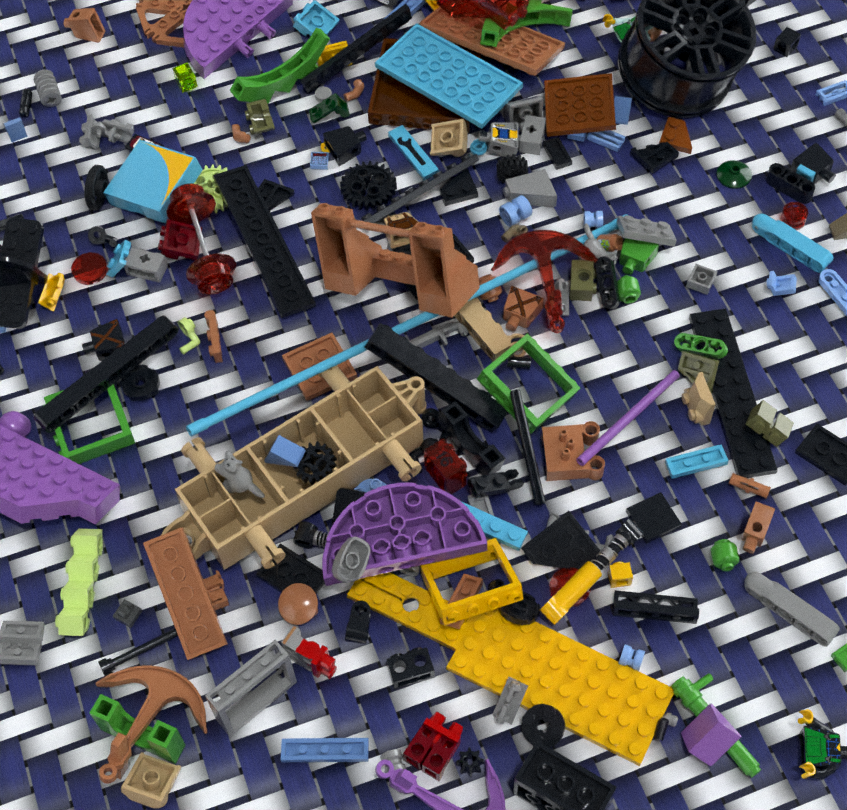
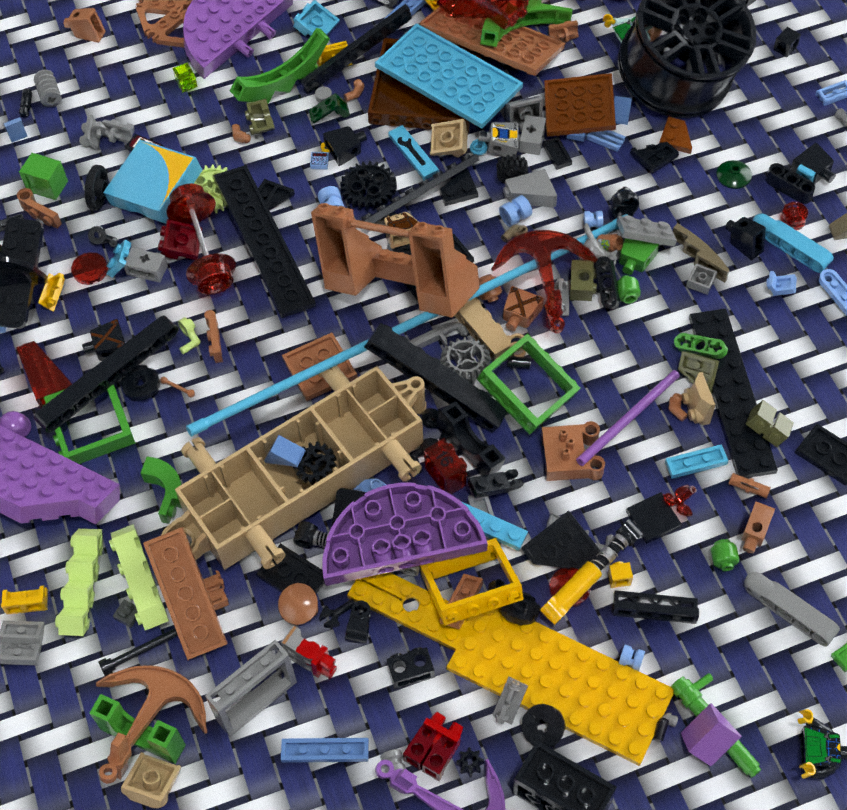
light grey animal [215,450,265,498] -> none
light grey piece [332,537,370,583] -> none
black axle [510,389,545,505] -> none
none -> yellow hinge [1,585,48,615]
none -> clear red slope [16,341,72,408]
none -> nougat plate [17,188,62,229]
none -> bright green piece [19,153,68,200]
none -> yellowish green brick [109,524,169,630]
none -> bright green arch [141,456,182,524]
none -> nougat hinge [160,377,195,398]
none -> light blue wheel [318,186,344,207]
none -> black bar [319,599,355,628]
none -> light grey gear [440,337,491,384]
none -> nougat hips [548,20,579,42]
none -> black hair [610,186,639,219]
none -> clear red plant [663,484,697,516]
none -> nougat arm [669,393,688,422]
none -> dark tan slope [673,223,729,283]
none -> black torso [725,217,766,261]

